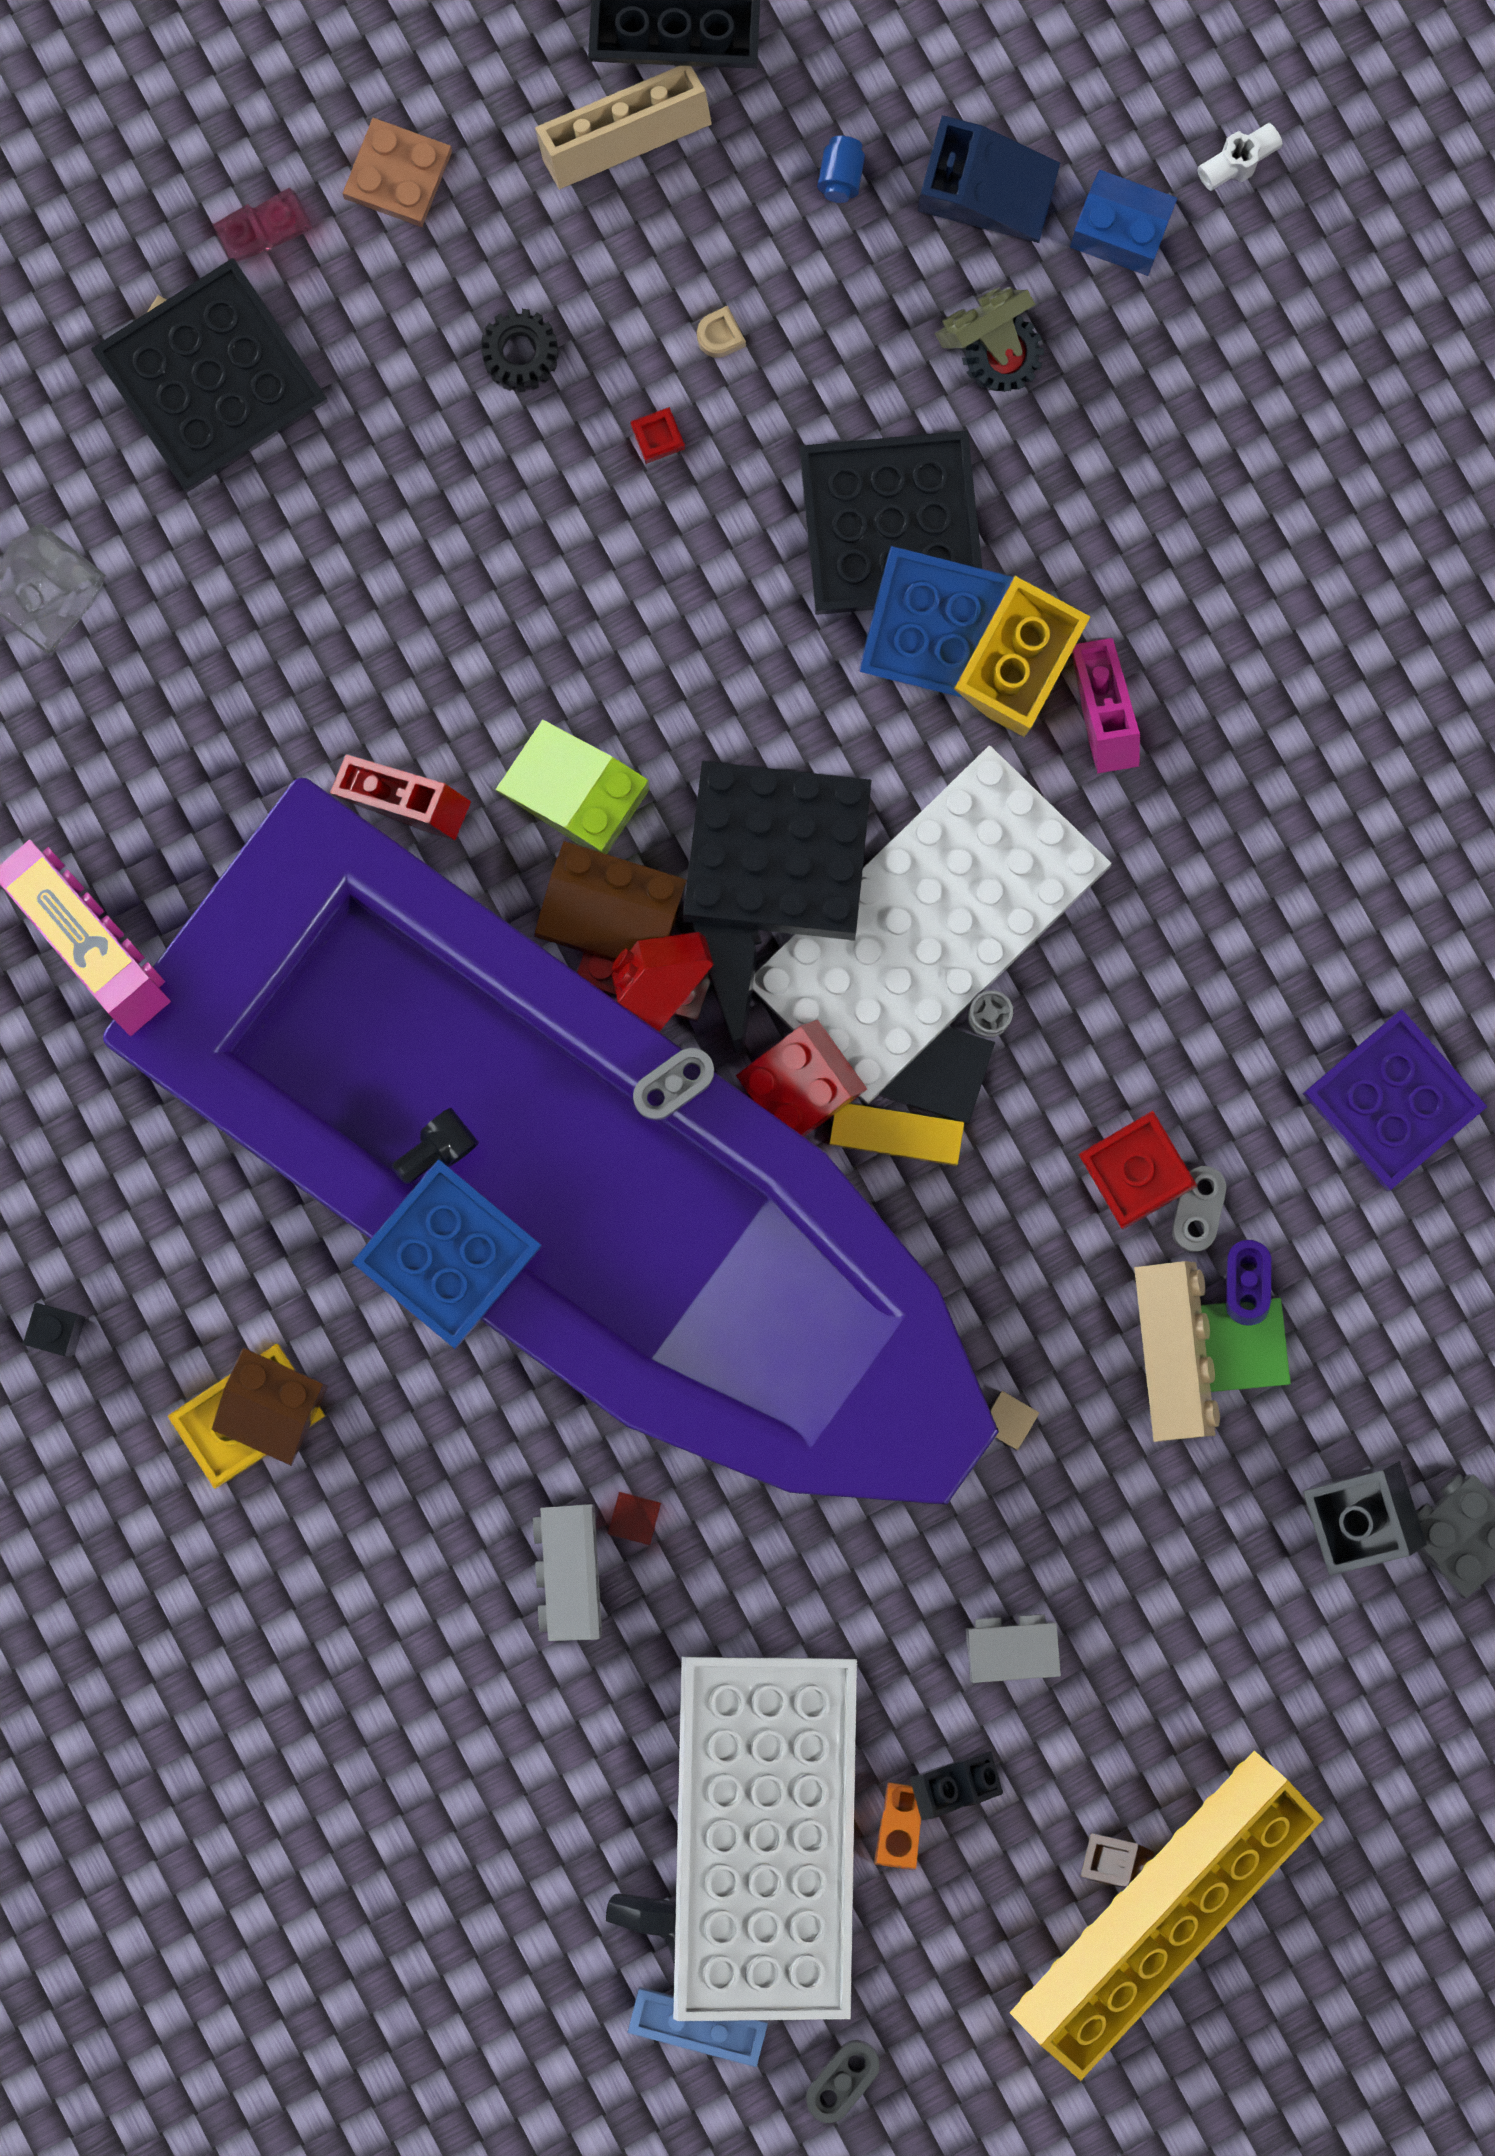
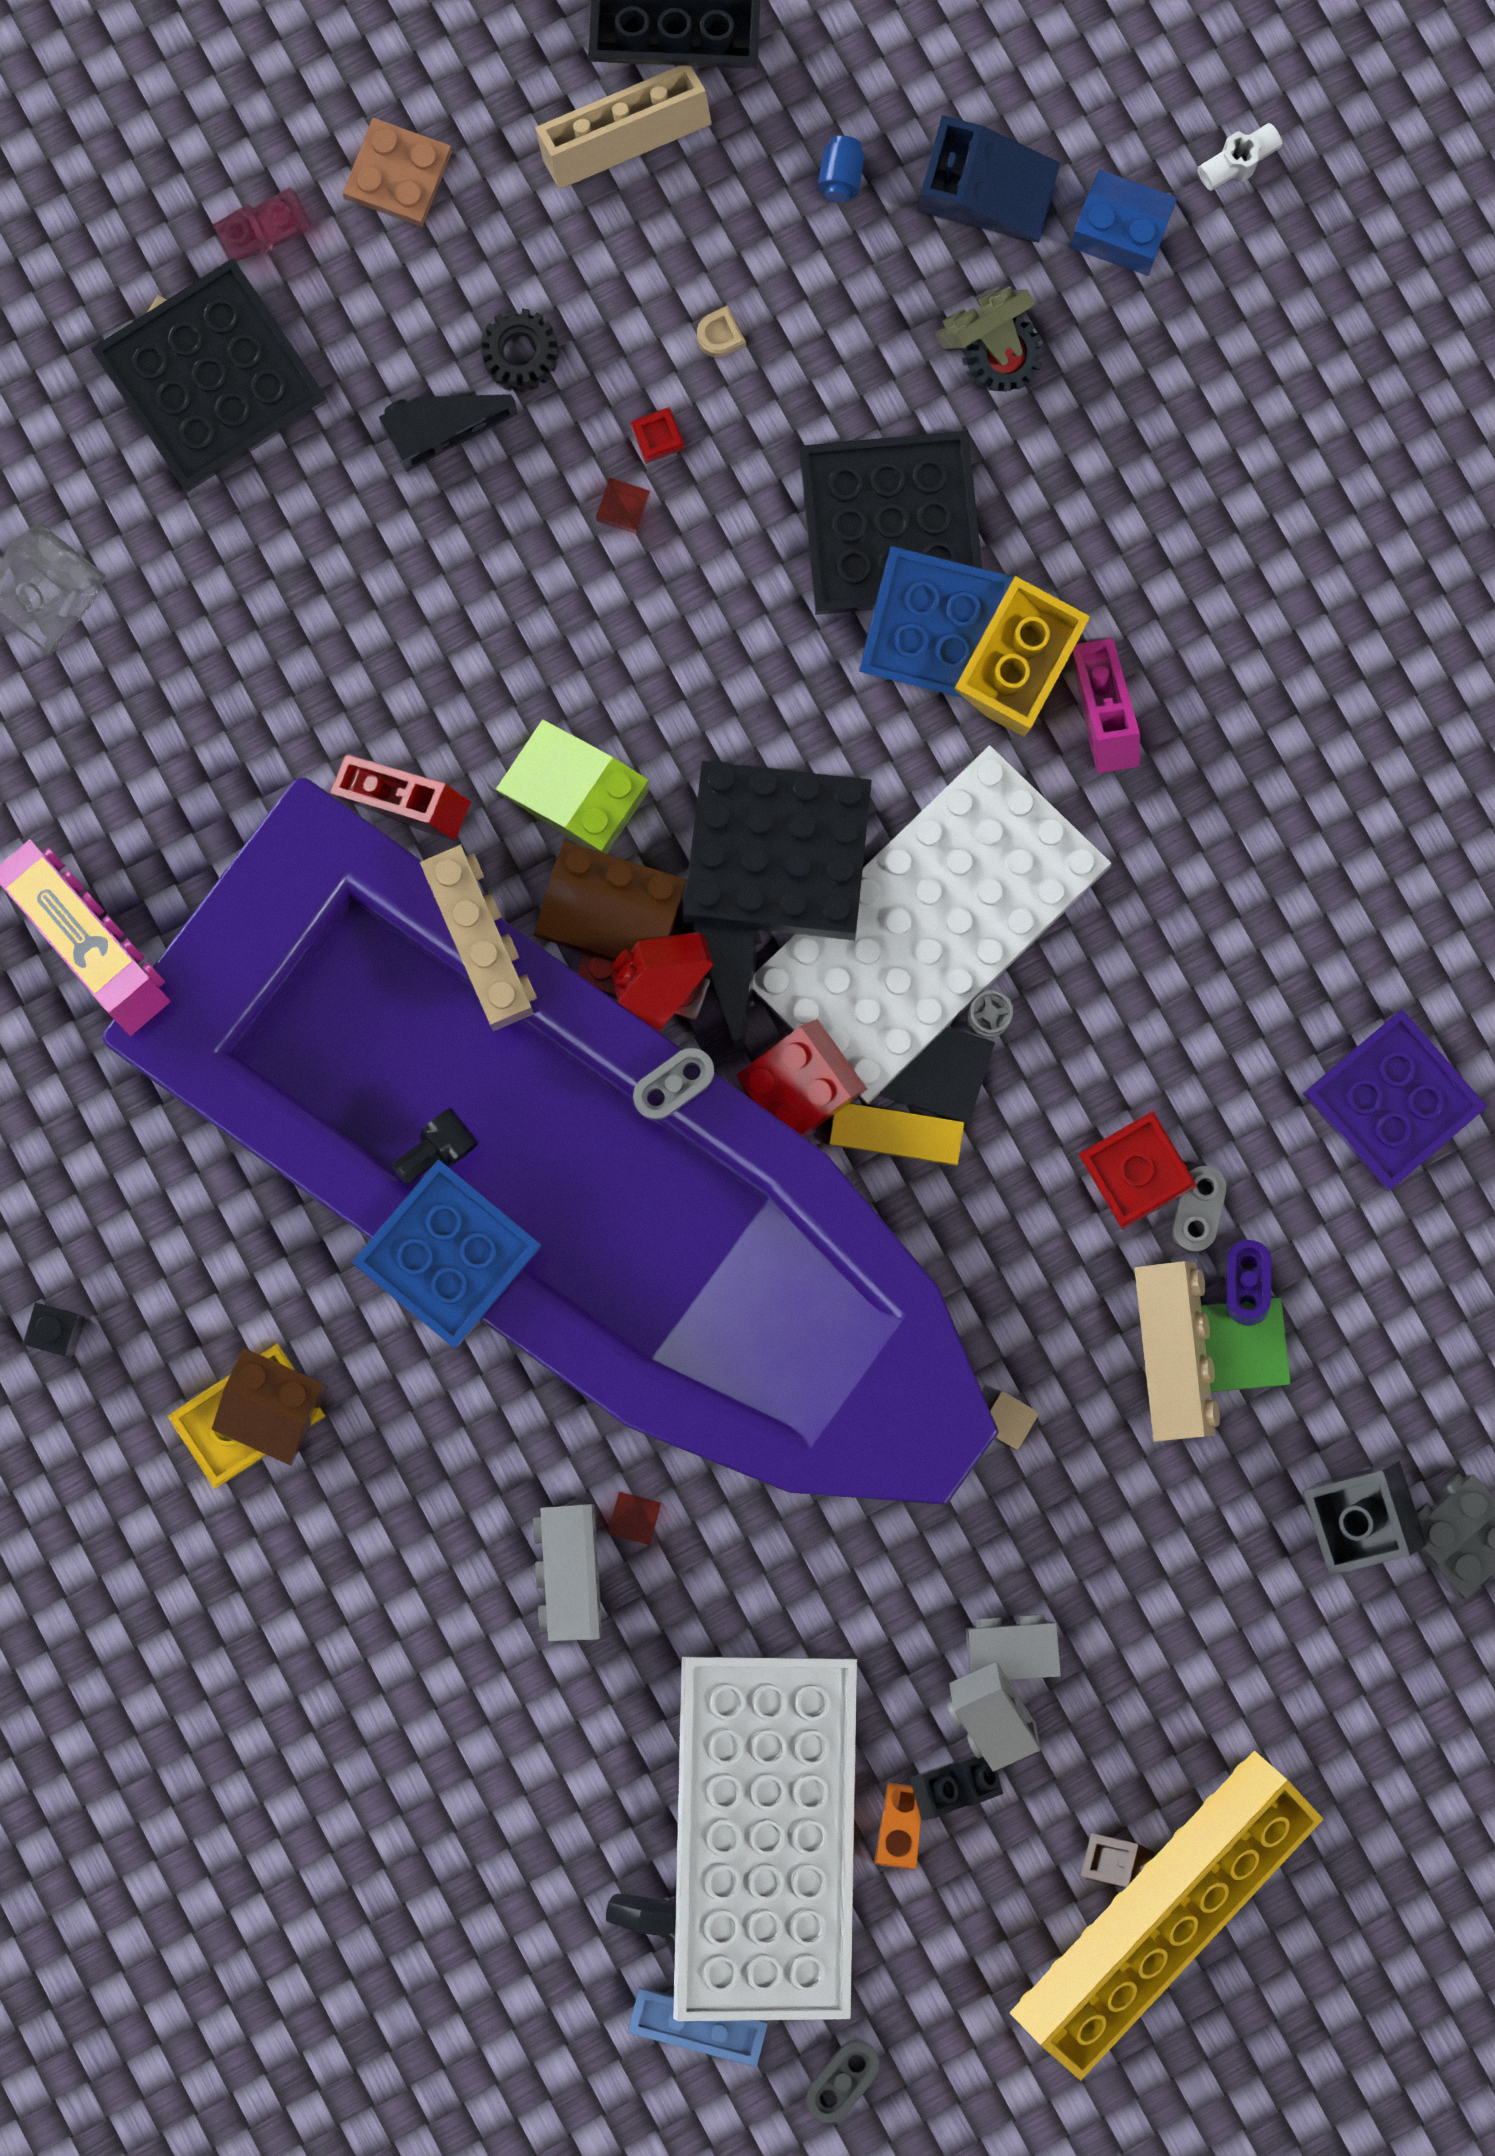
none -> black slope [379,394,518,472]
none -> tan brick [420,845,537,1032]
none -> clear red tile [596,478,650,534]
none -> light grey brick [947,1661,1041,1772]

